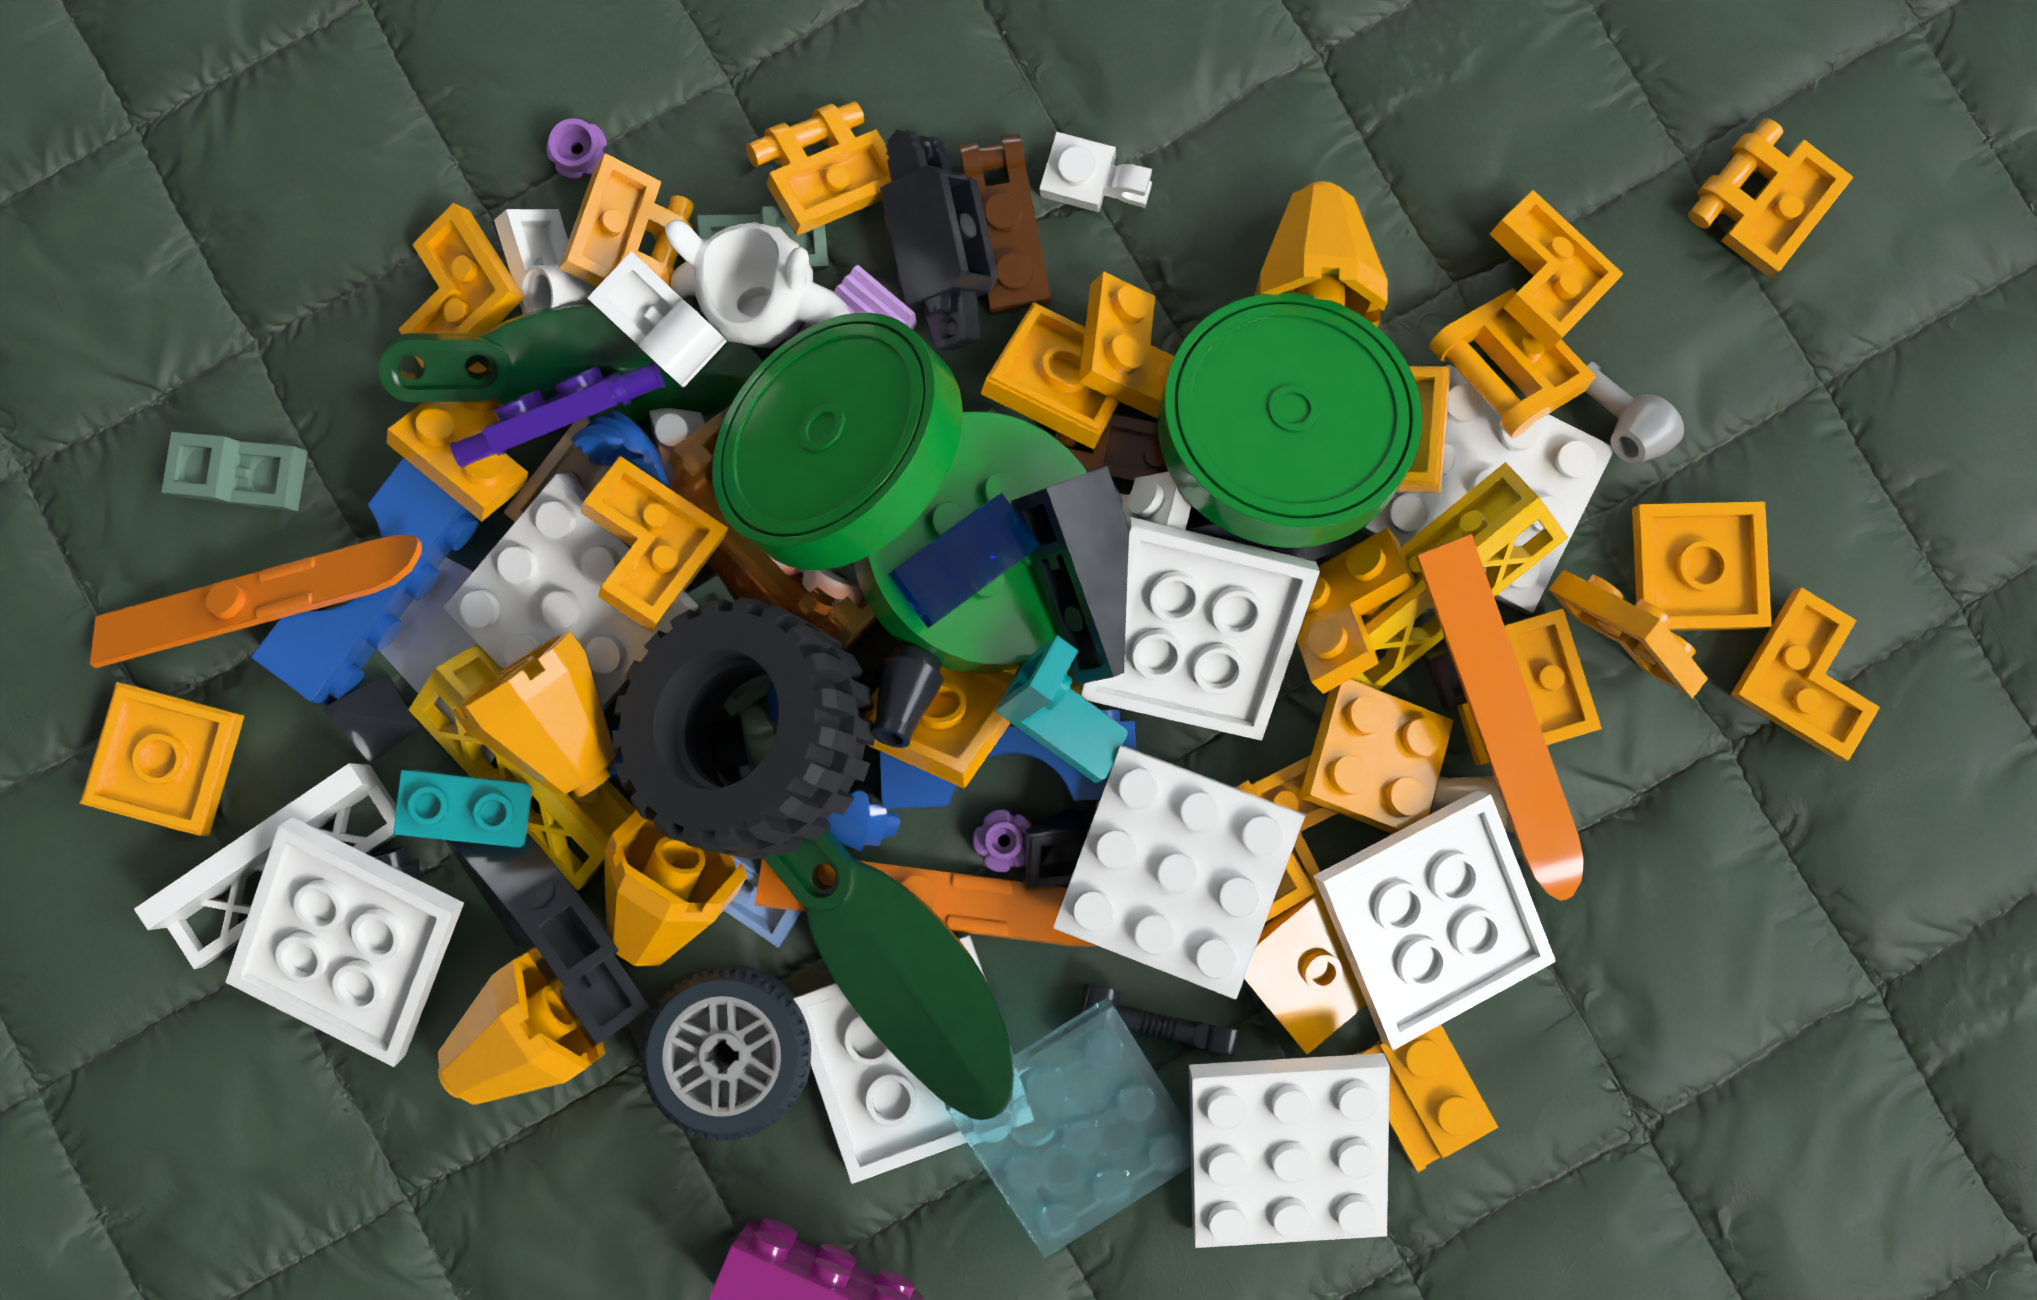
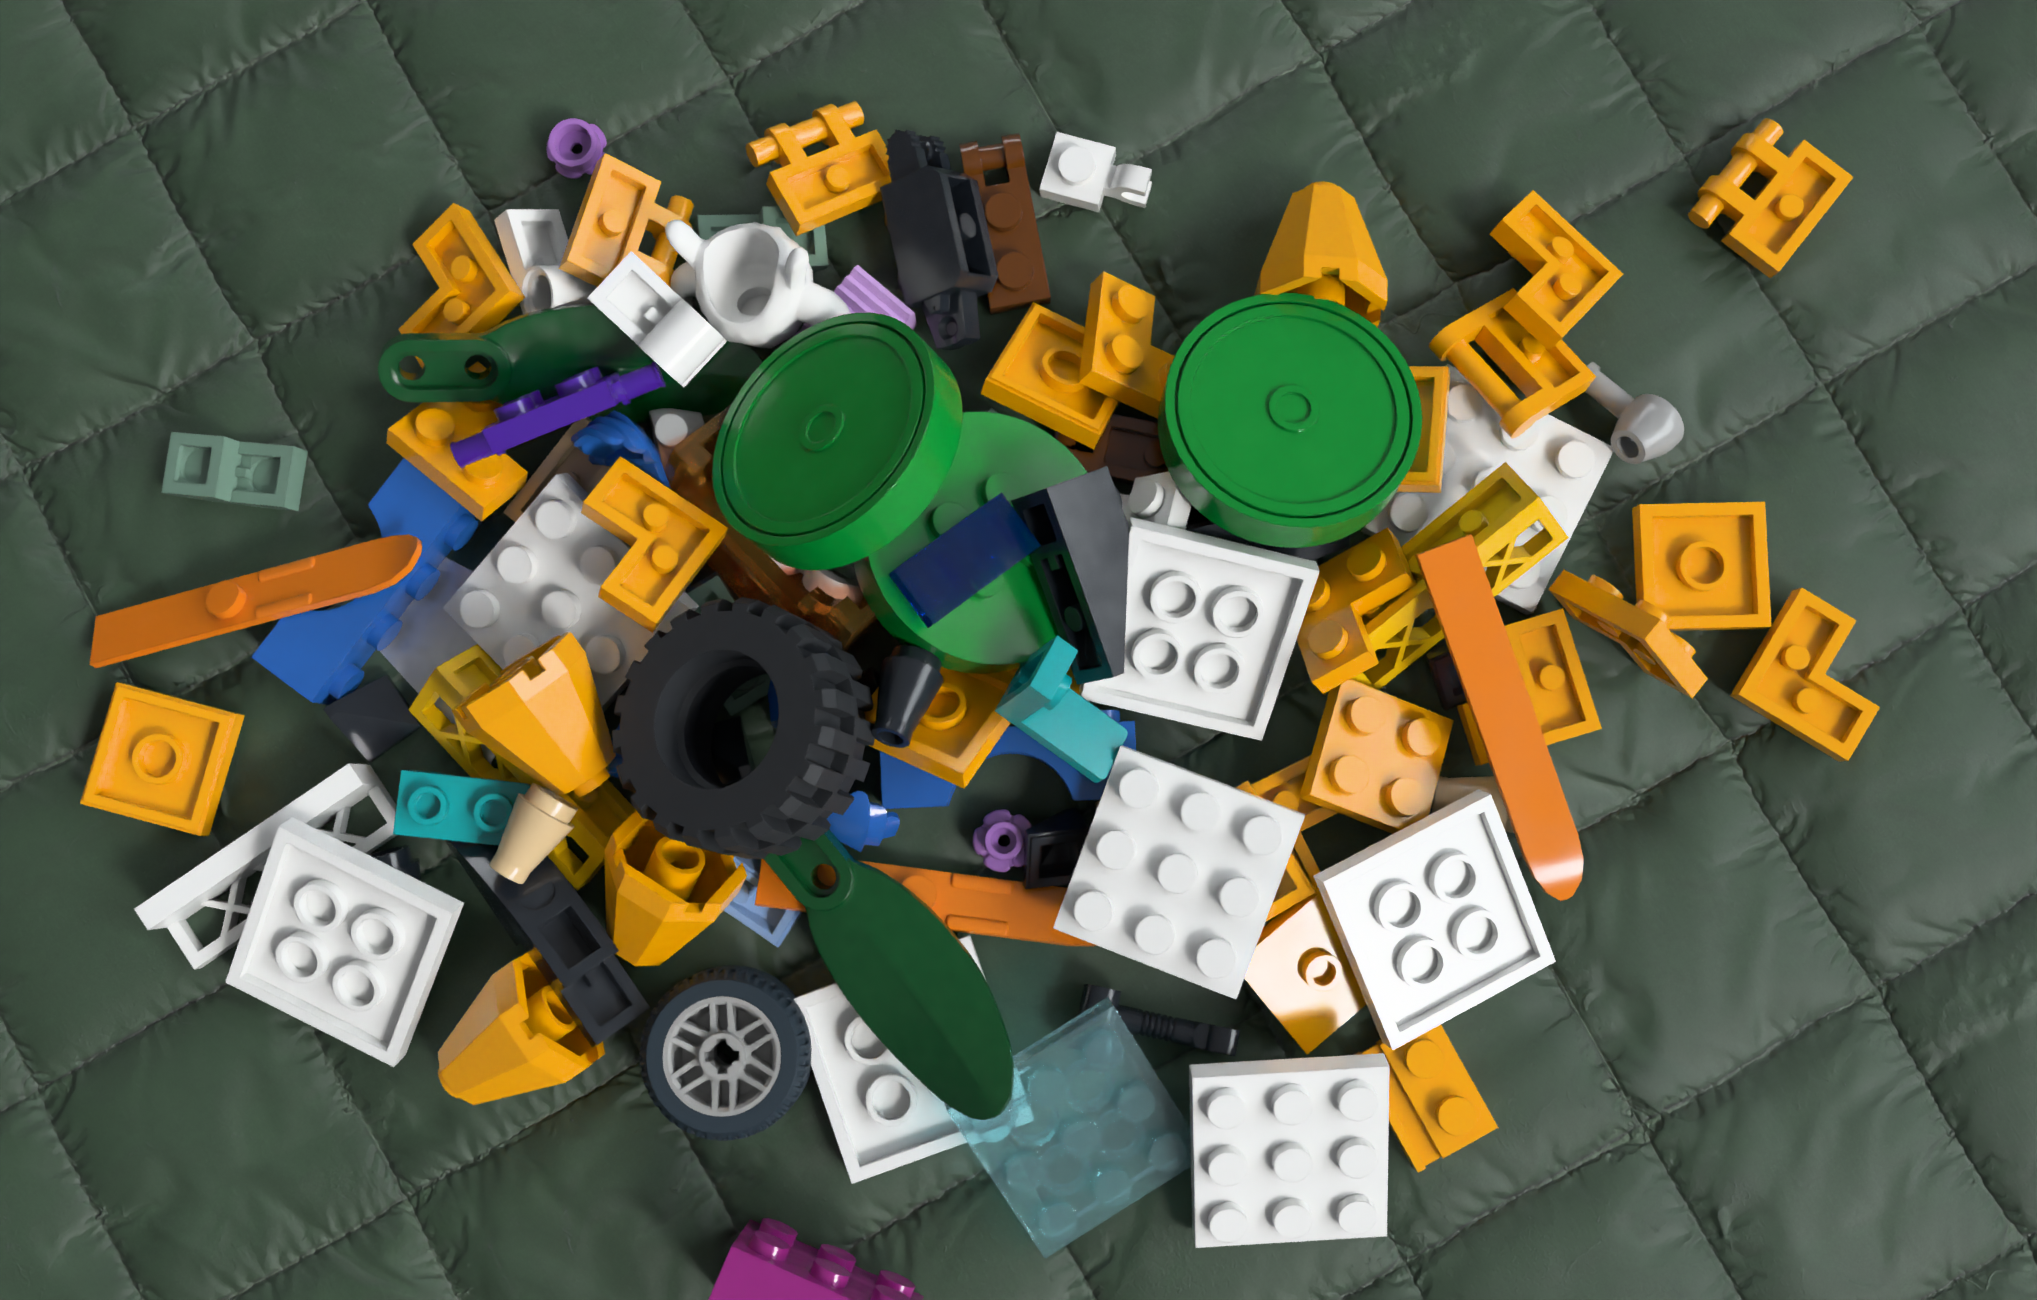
none -> tan cone [489,783,578,884]

